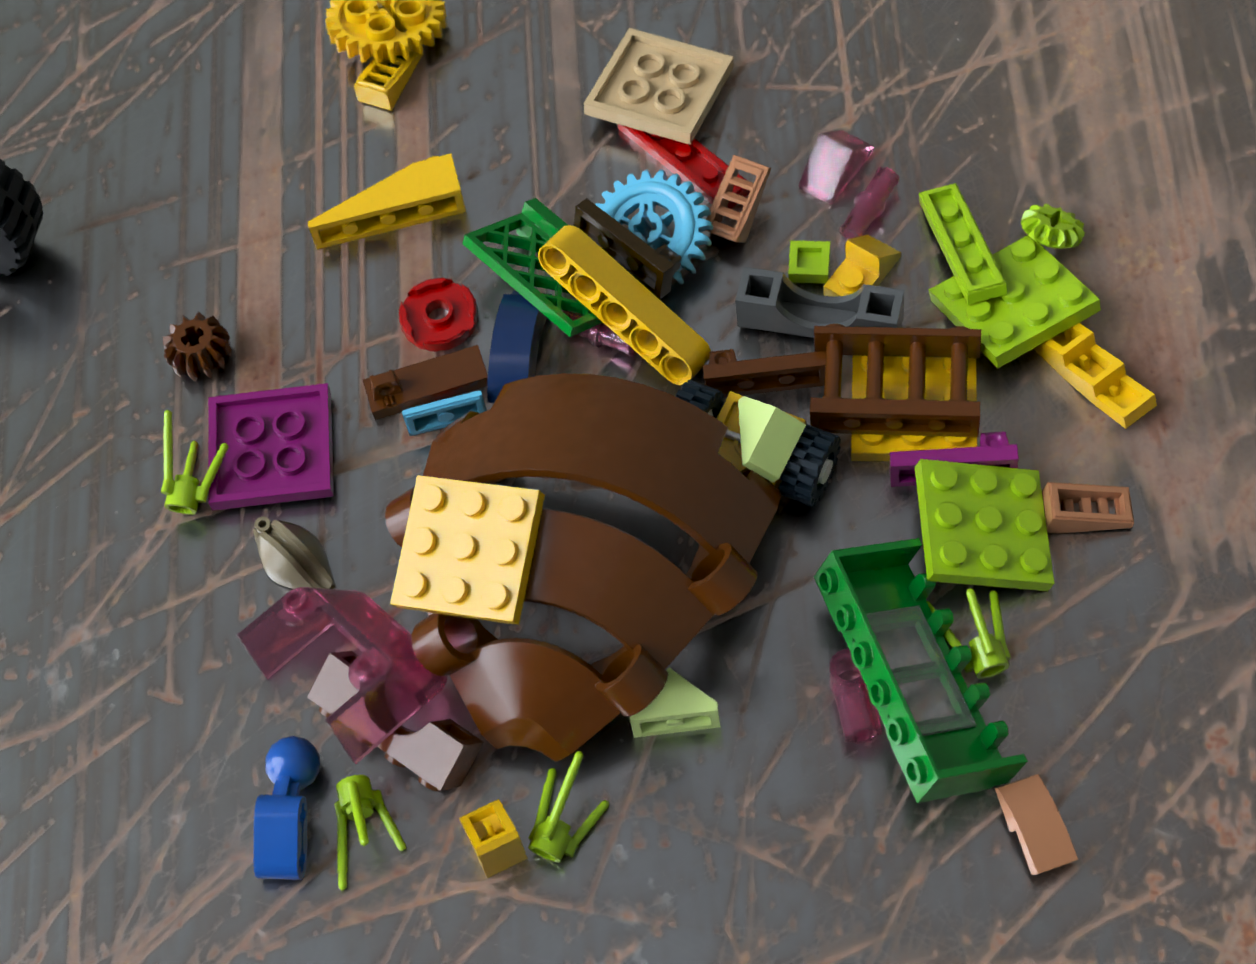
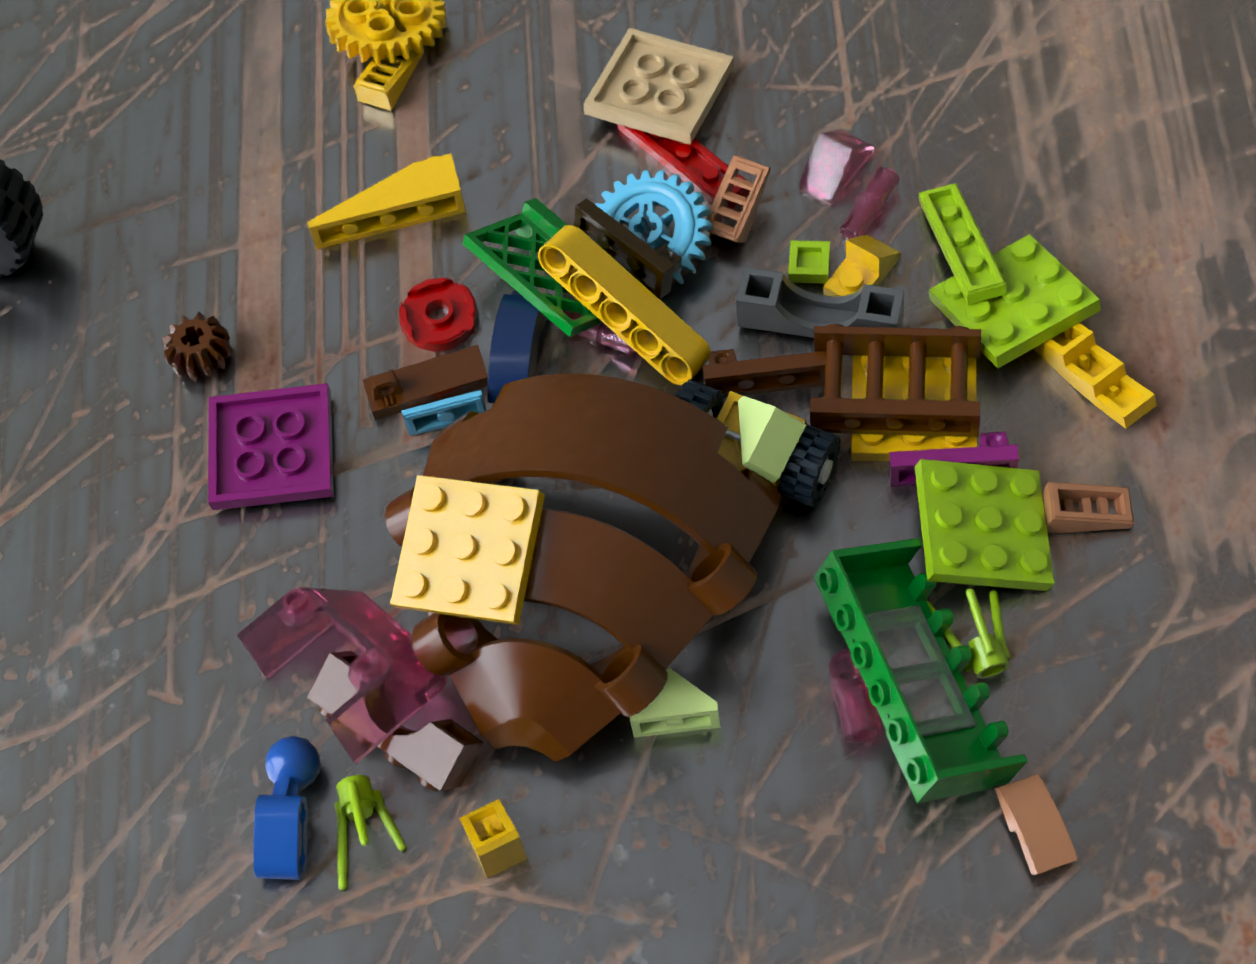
lime plant [161,410,229,515] -> none
dark tan hat [253,516,336,596] -> none
lime plant [528,751,609,863] -> none
lime gear [1021,204,1085,249] -> none

